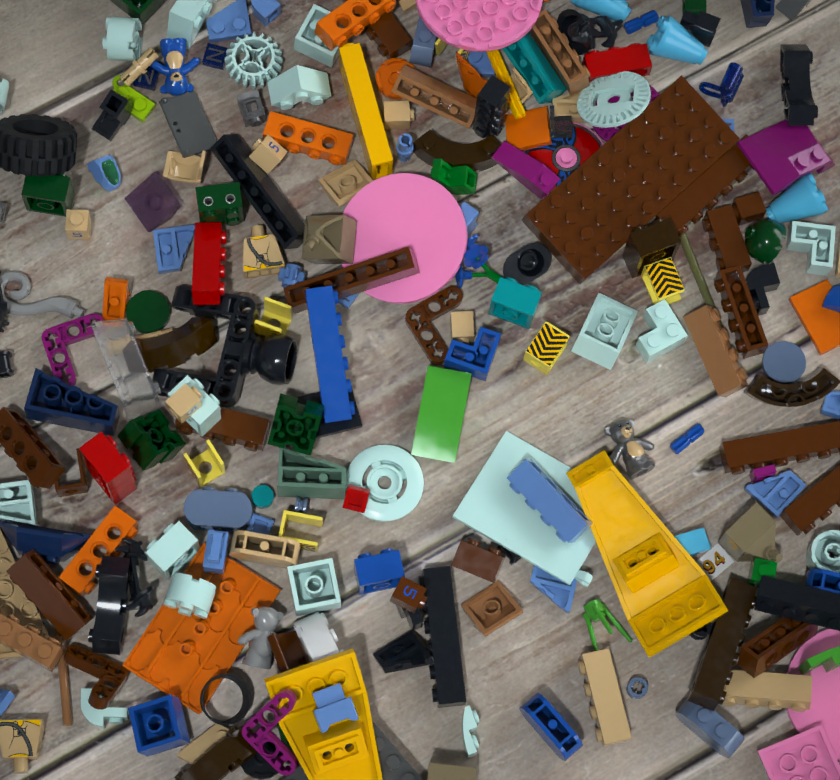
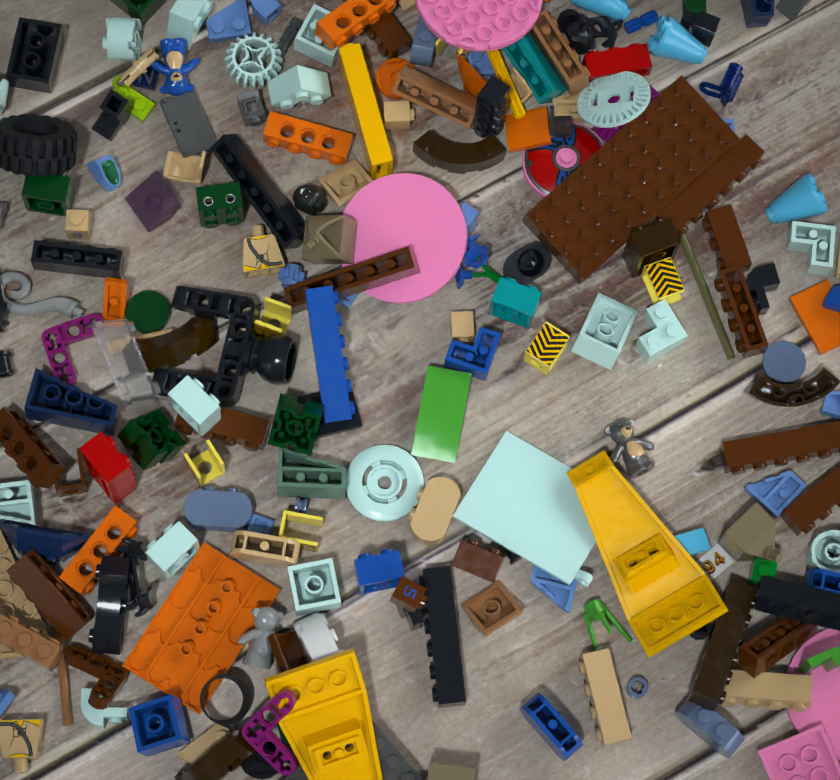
medium blue wing [153,224,195,274] -> none
light aqua brick [163,573,216,619] -> none
tan brick [165,383,202,424] -> none
red brick [192,222,227,305] -> none
clear blue tile [202,43,228,70] -> none
medium blue piece [203,529,229,574] -> none
tan brick [249,134,287,174] -> none
teal tile [251,485,274,509] -> none
medium blue piece [312,683,359,733] -> none
red plate [342,484,370,513] -> none
black wing [373,631,434,673] -> none
medium blue pin [396,133,413,163] -> none
reddish brown beam [405,286,463,365] -> none
green brick [431,158,478,195] -> none
light aqua slope [462,705,480,758] -> none
magenta slope [491,141,560,199] -> none
medium blue brick [507,459,593,543] -> none
blue piece [670,423,705,454] -> none
medium nougat brick [683,305,749,397] -> none
reddish brown brick [732,192,766,226] -> none
magenta slope [736,120,835,195] -> none
dark green cylinder [745,220,786,264] -> none
magenta tile [749,465,777,483] -> none
black brick [780,44,818,126] -> none
none -> black brick [6,17,64,93]
none -> black brick [31,240,124,279]
none -> dark grey axle [276,17,302,56]
none -> pearl dark grey head [293,184,326,216]
none -> tan brick [408,477,461,546]

